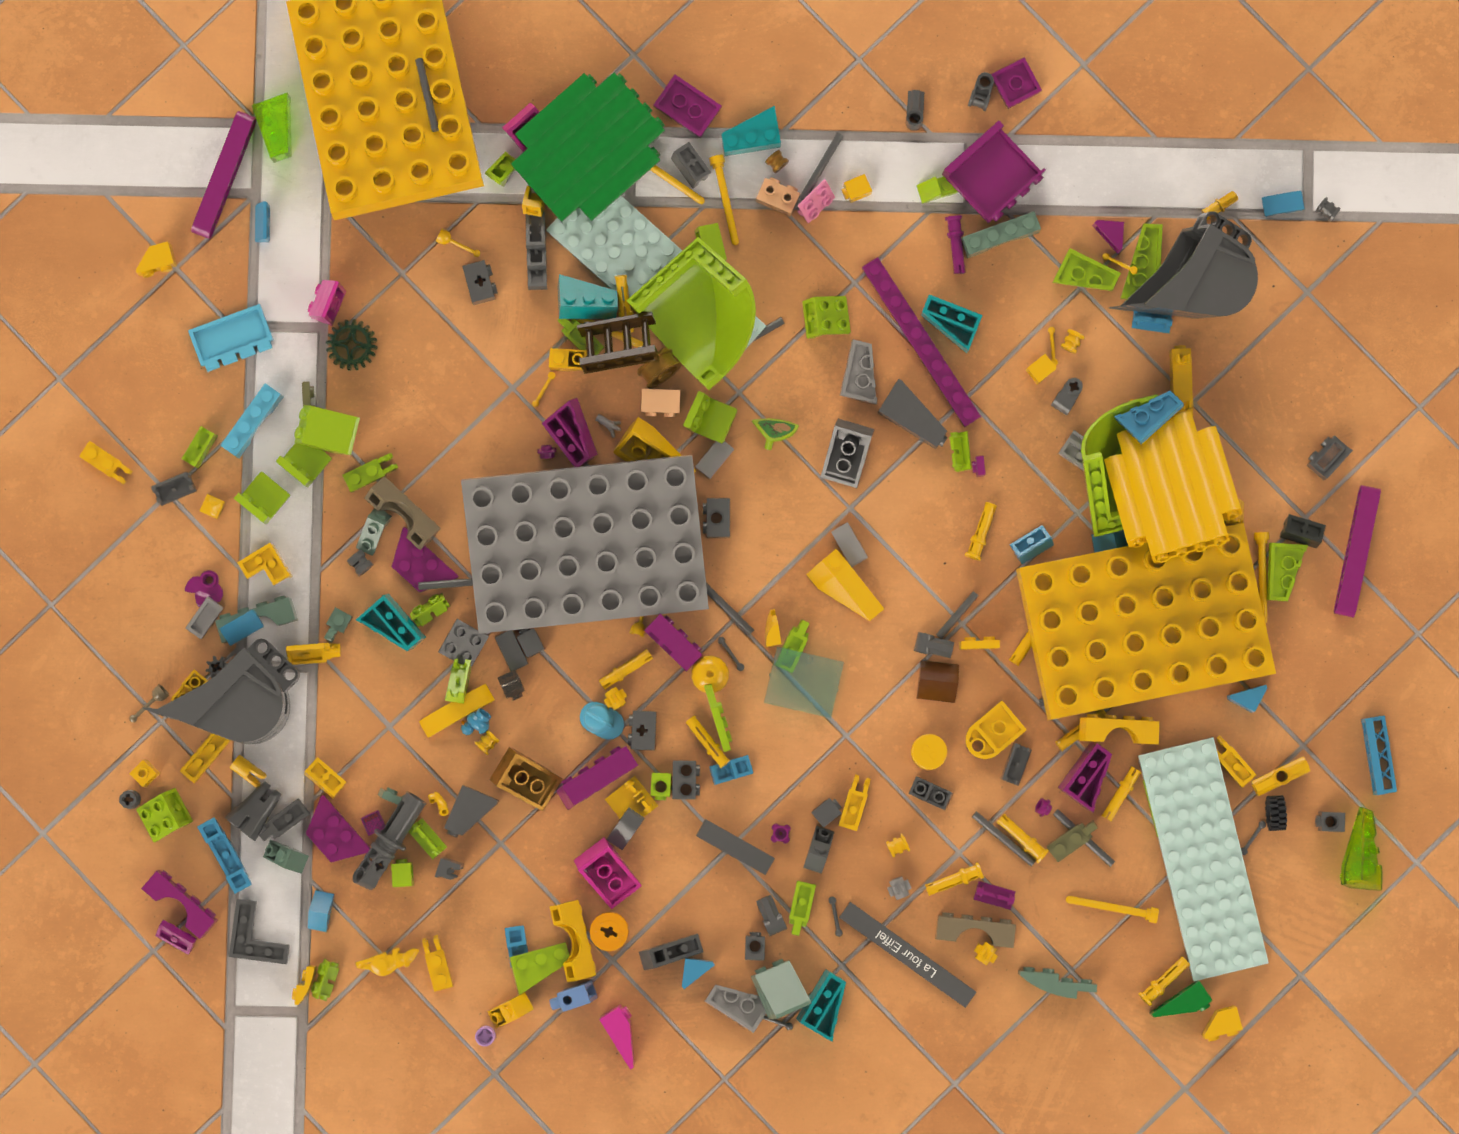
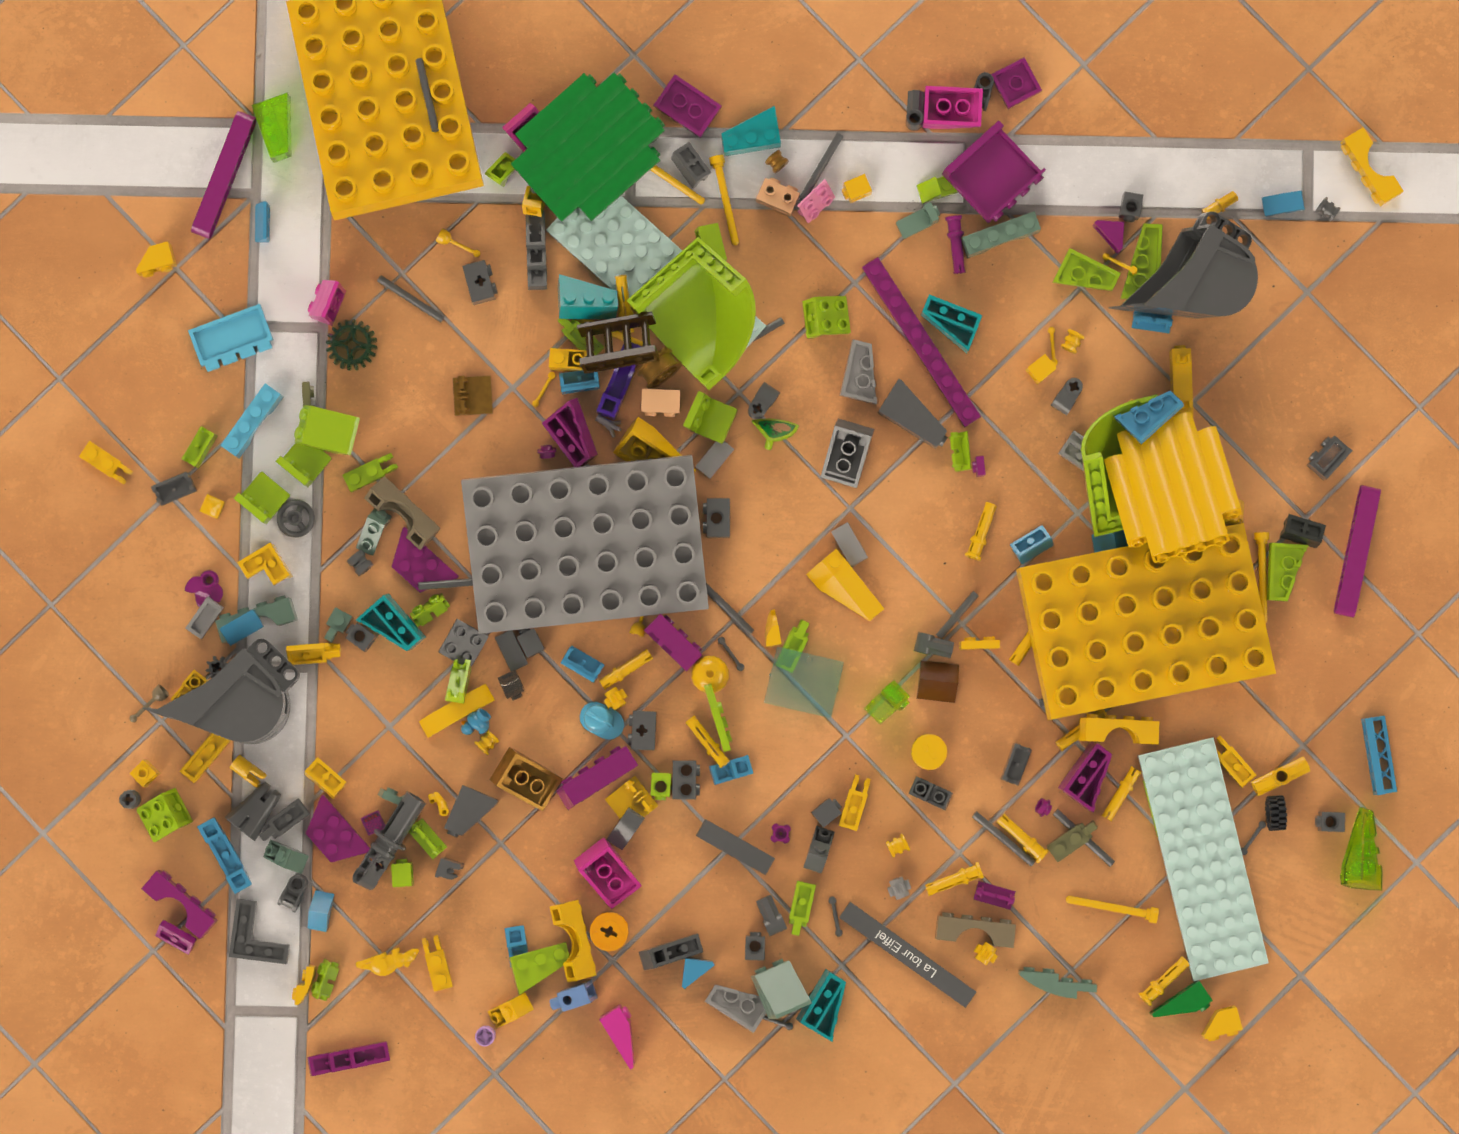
yellow plate [965,700,1027,759] -> none
dark azure slope [1227,685,1267,713] -> none
none -> dark grey piece [277,499,315,538]
none -> dark grey piece [277,874,308,913]
none -> magenta slope [307,1041,390,1076]
none -> dark grey brick [346,623,377,652]
none -> dark grey bar [377,275,445,322]
none -> pearl gold hinge [453,376,493,416]
none -> dark azure hinge [559,370,600,395]
none -> dark azure hinge [561,646,605,683]
none -> dark purple arch [596,342,642,420]
none -> dark grey piece [748,382,780,420]
none -> clear neon green wedge [864,680,910,724]
none -> sand green bracket [896,202,940,239]
none -> dark pink slope [923,86,983,129]
none -> dark grey brick [1119,192,1143,222]
none -> yellow arch [1340,127,1404,207]

